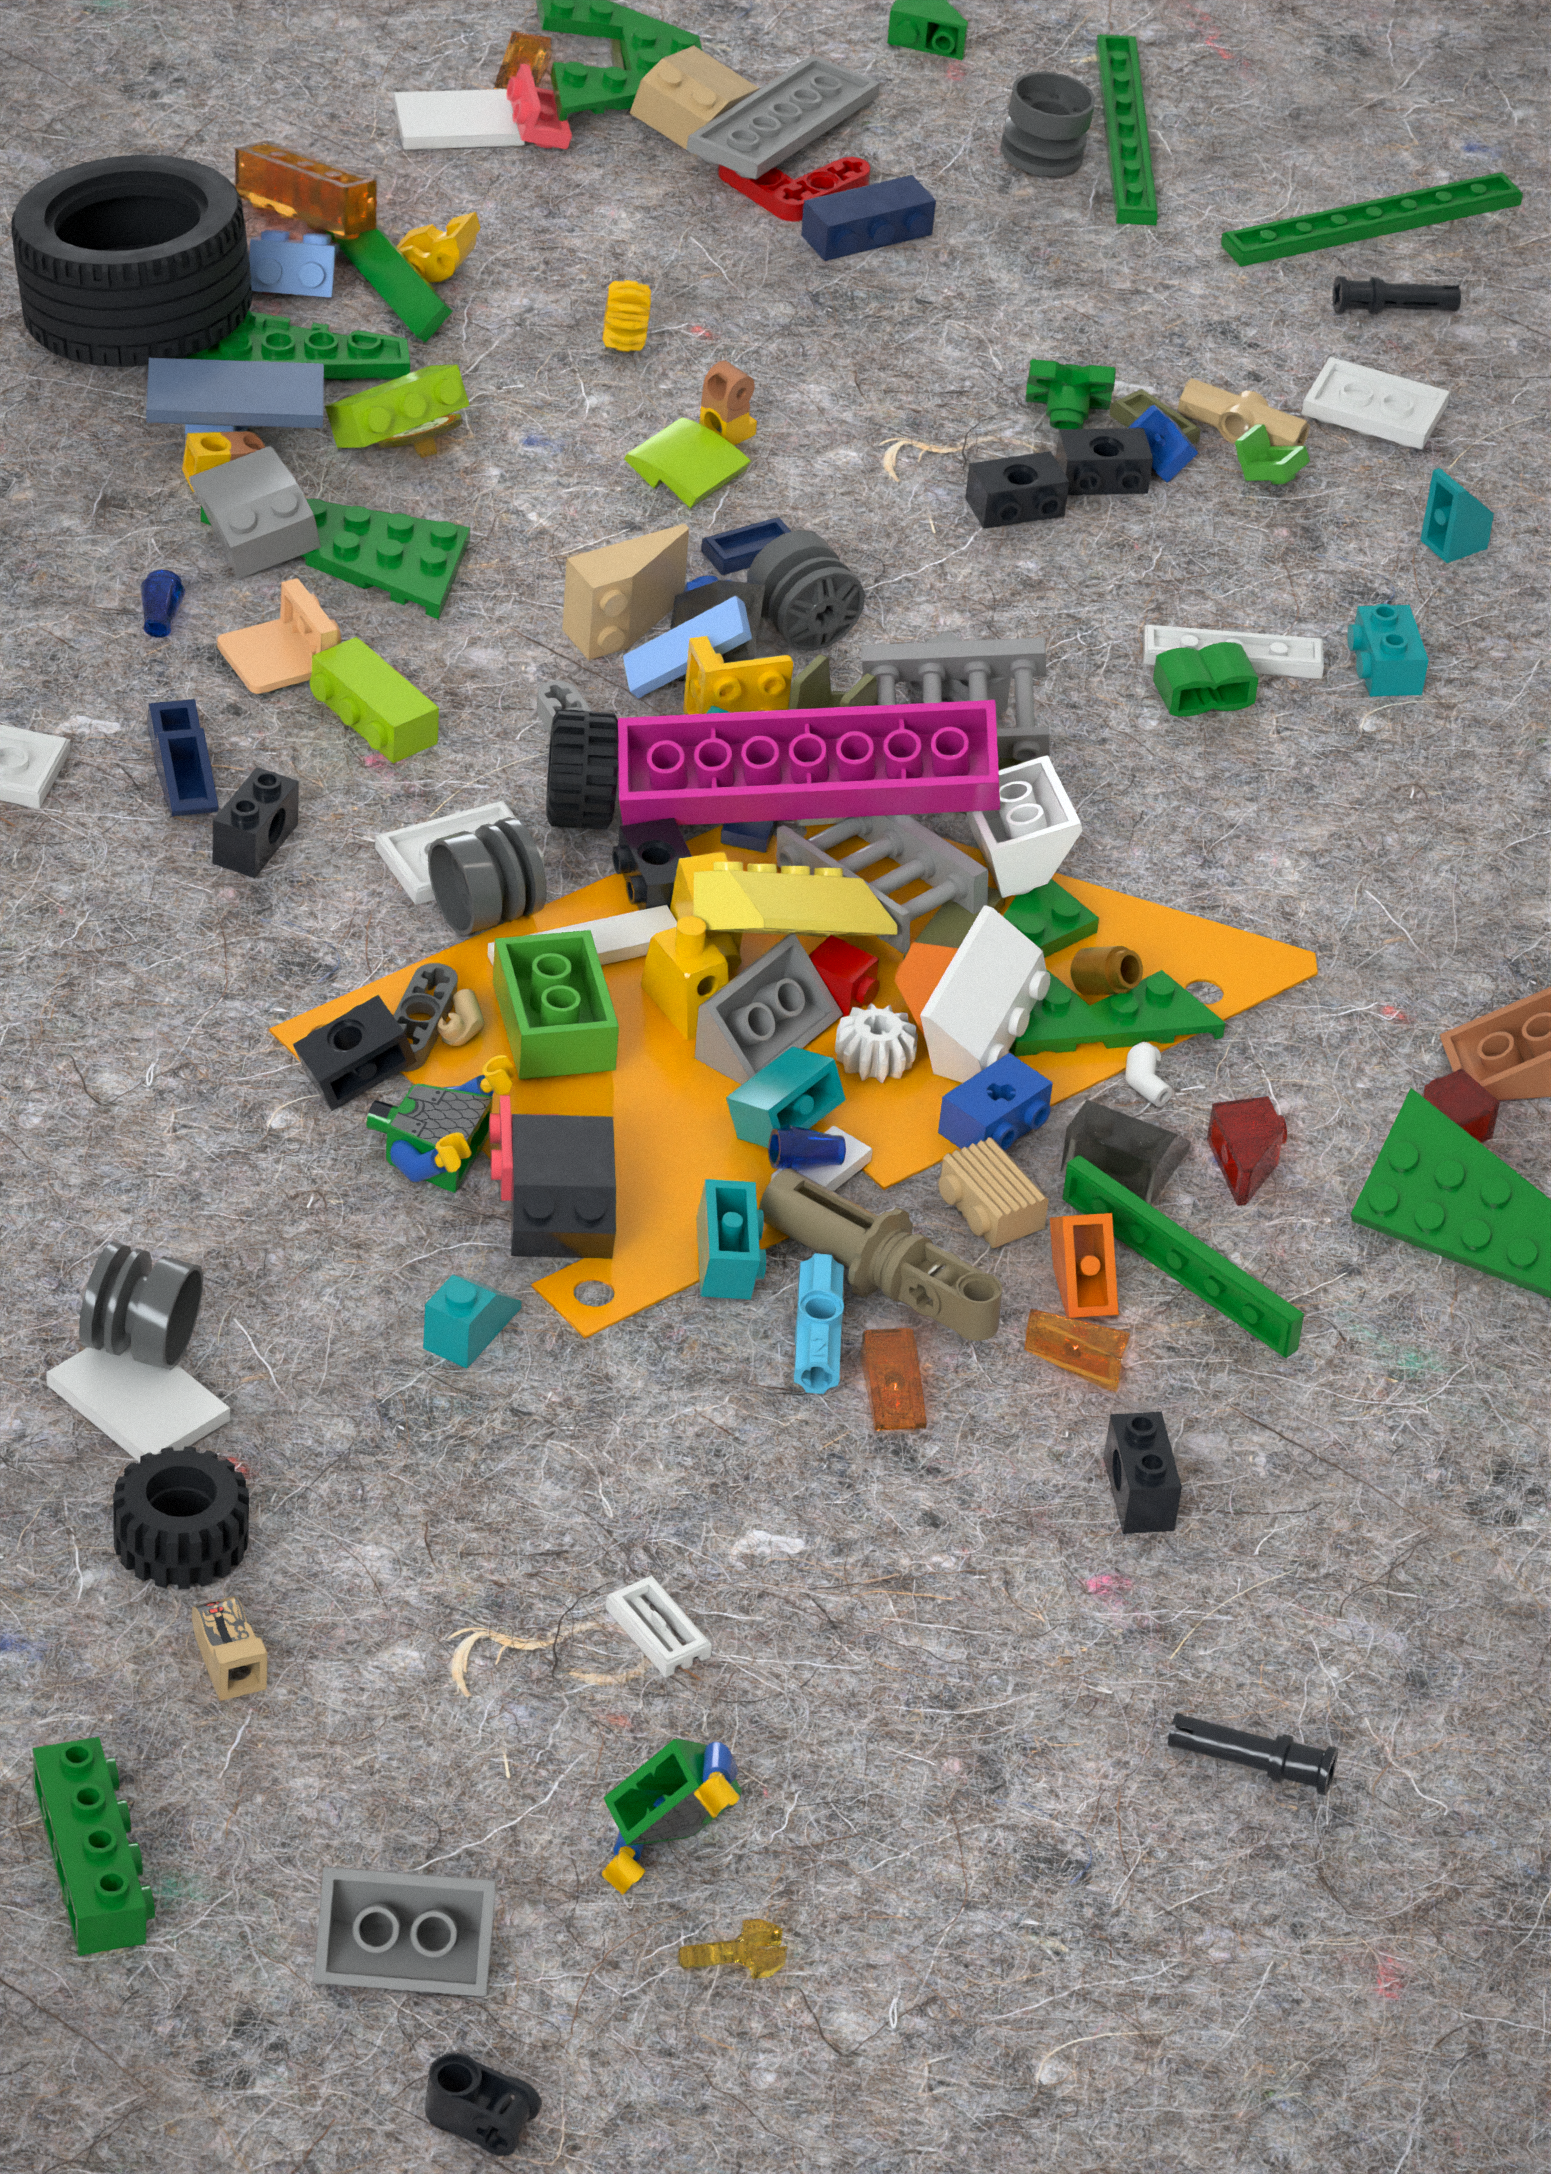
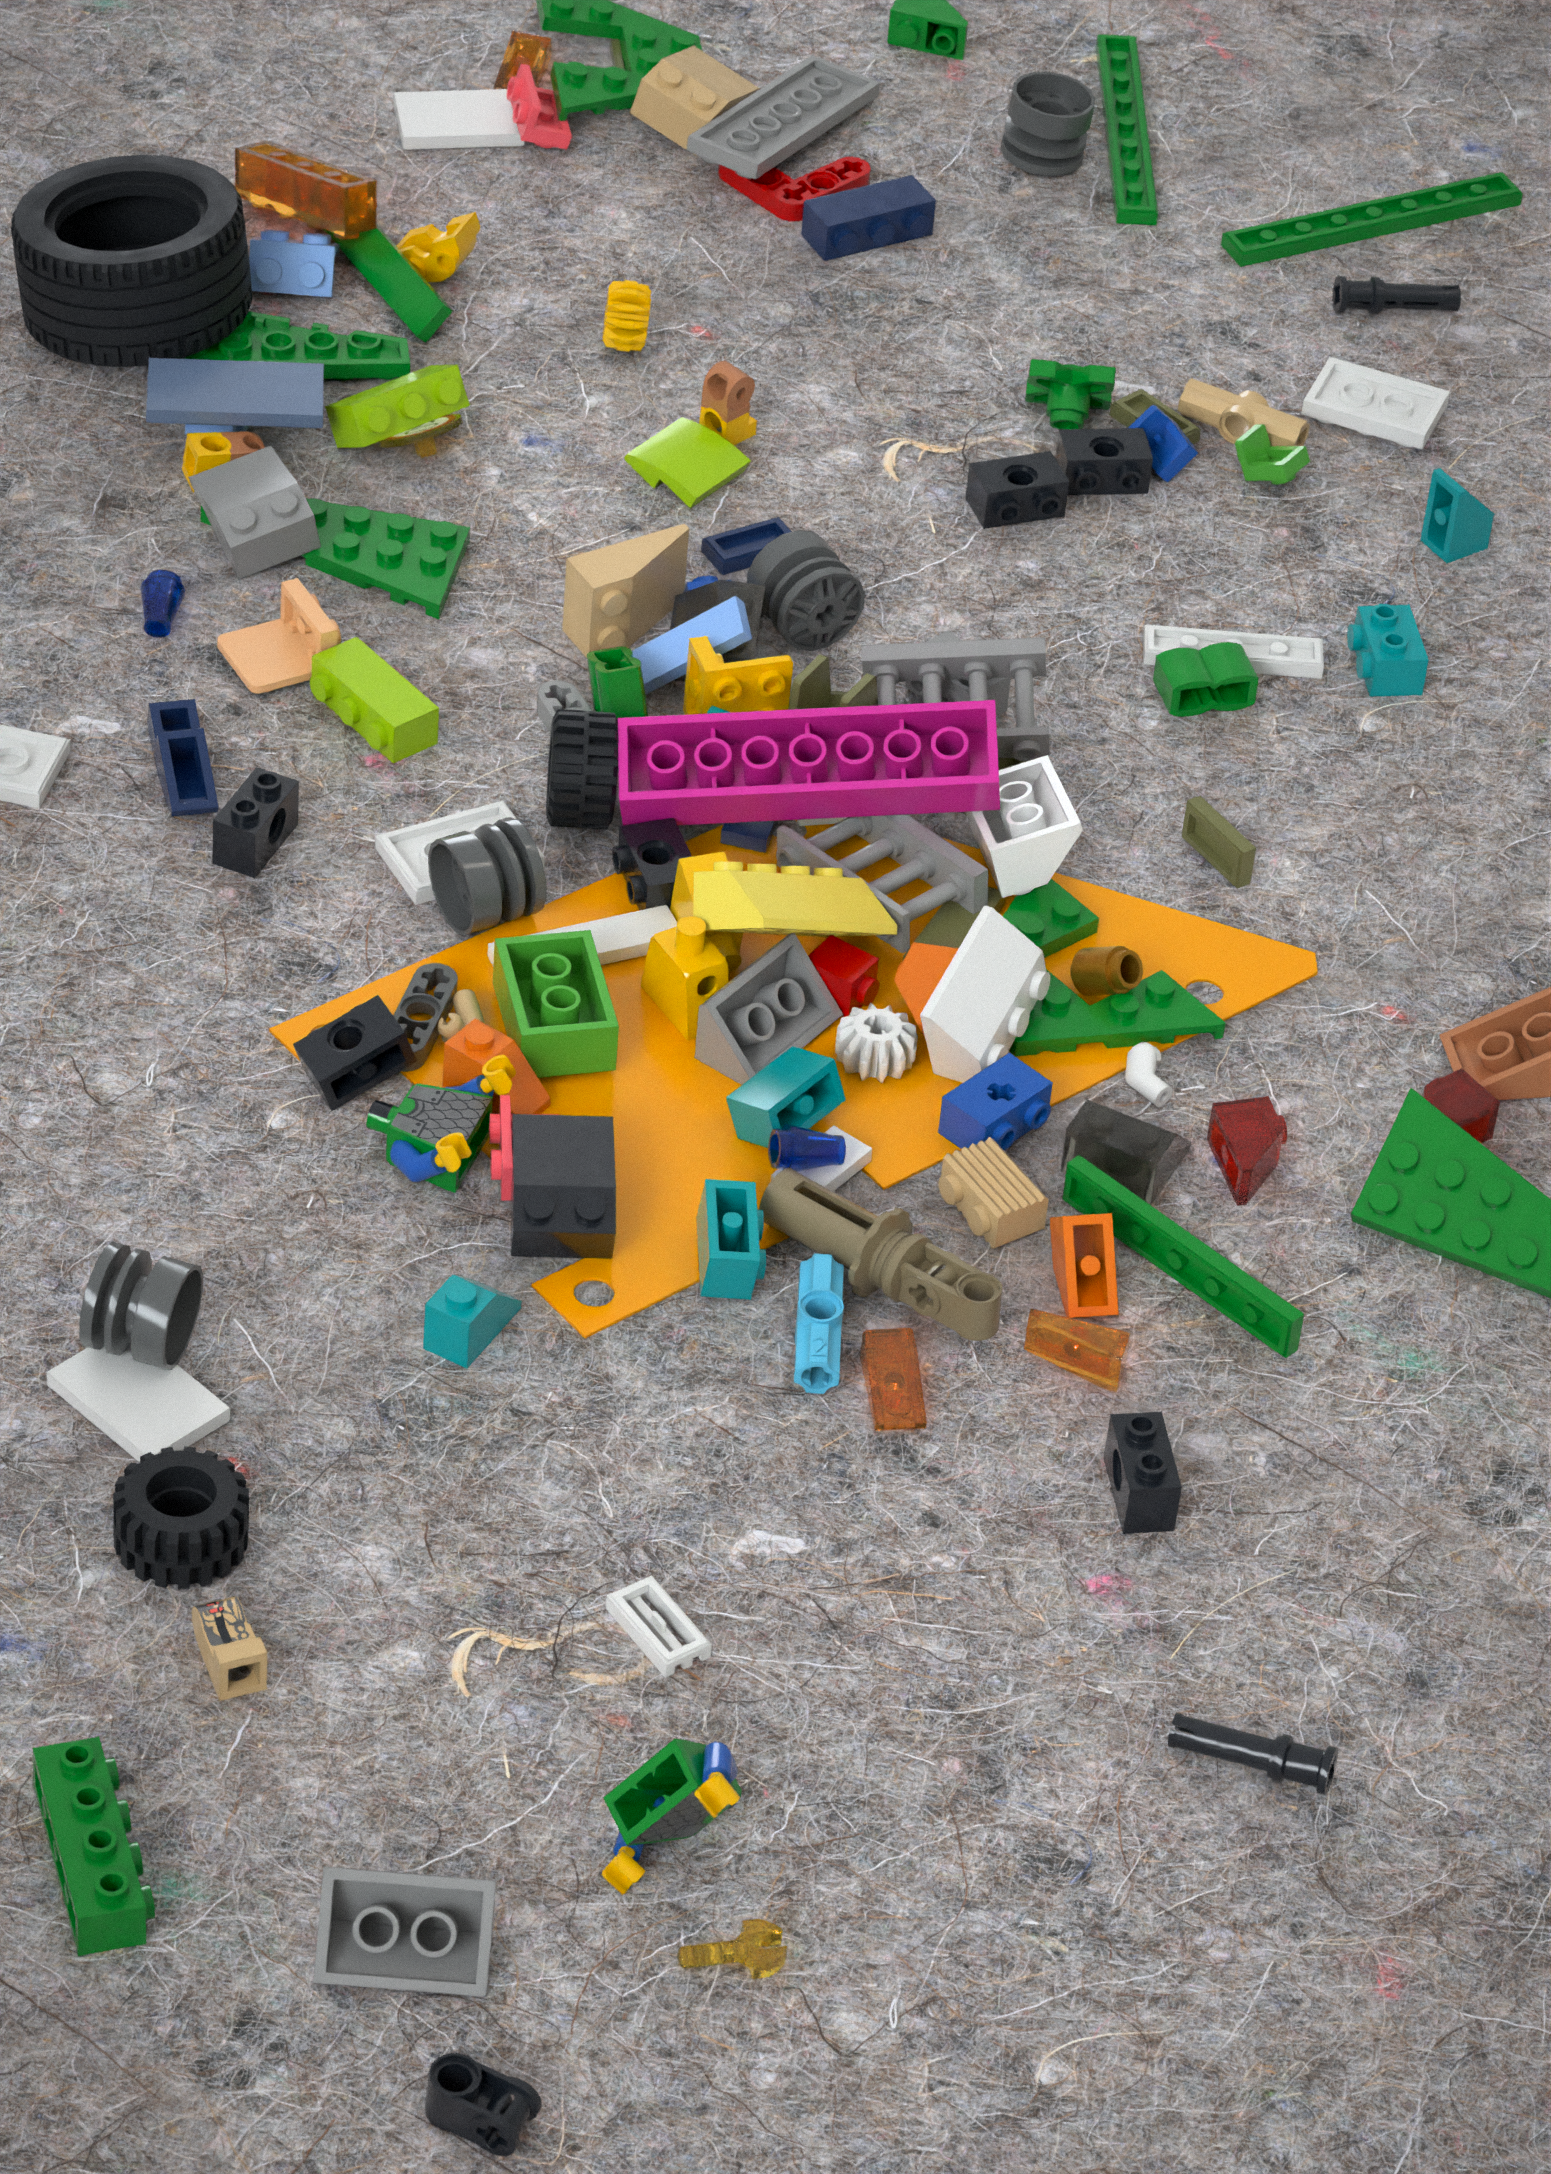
none -> orange slope [442,1018,551,1114]
none -> green brick [587,646,648,720]
none -> olive tile [1182,795,1256,889]

